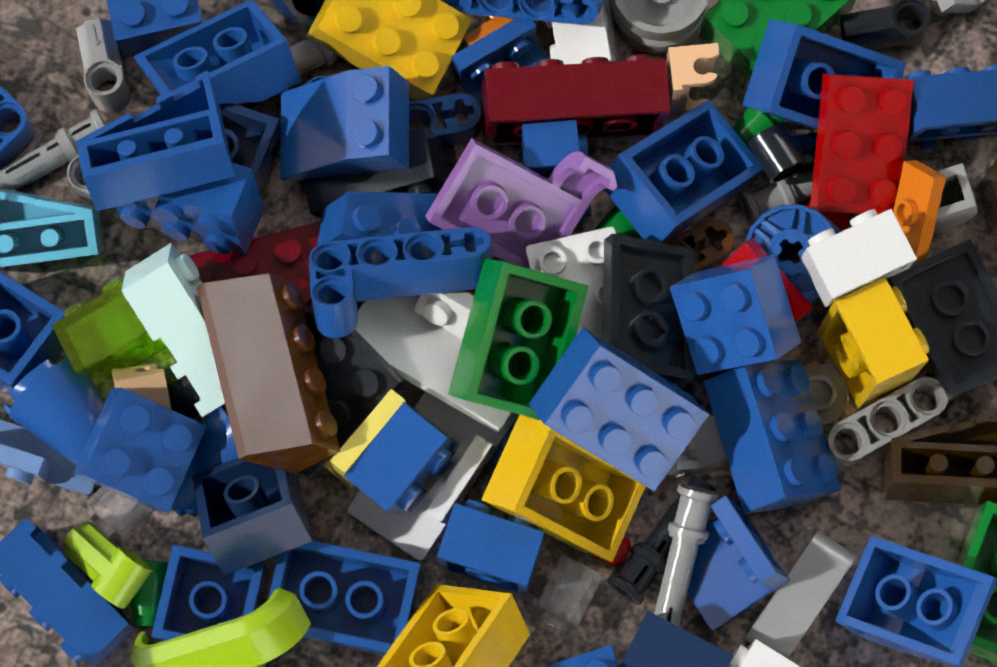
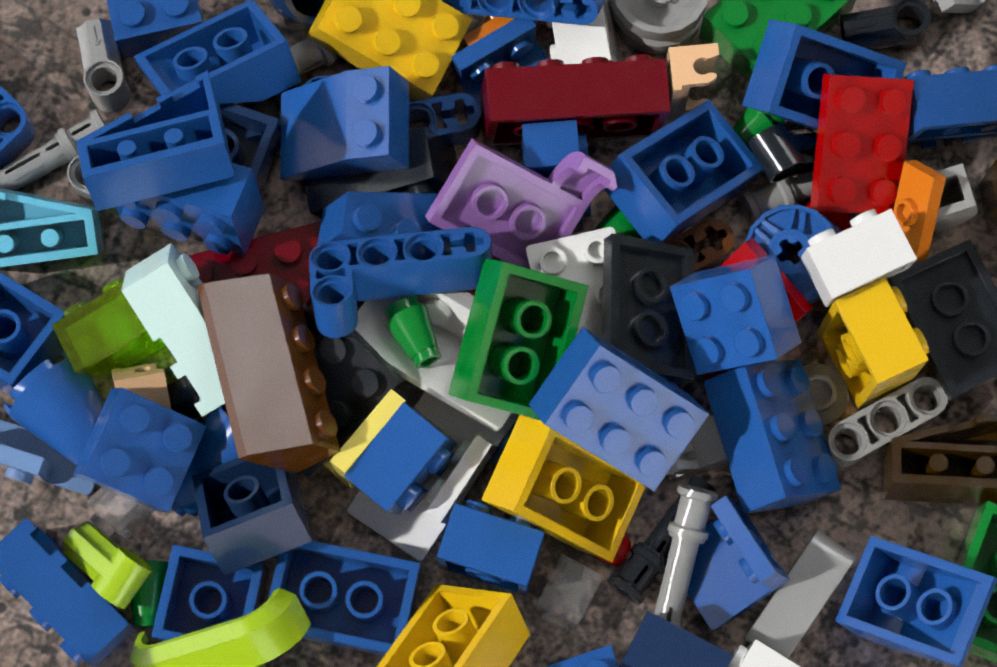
none -> green cone [384,296,441,369]

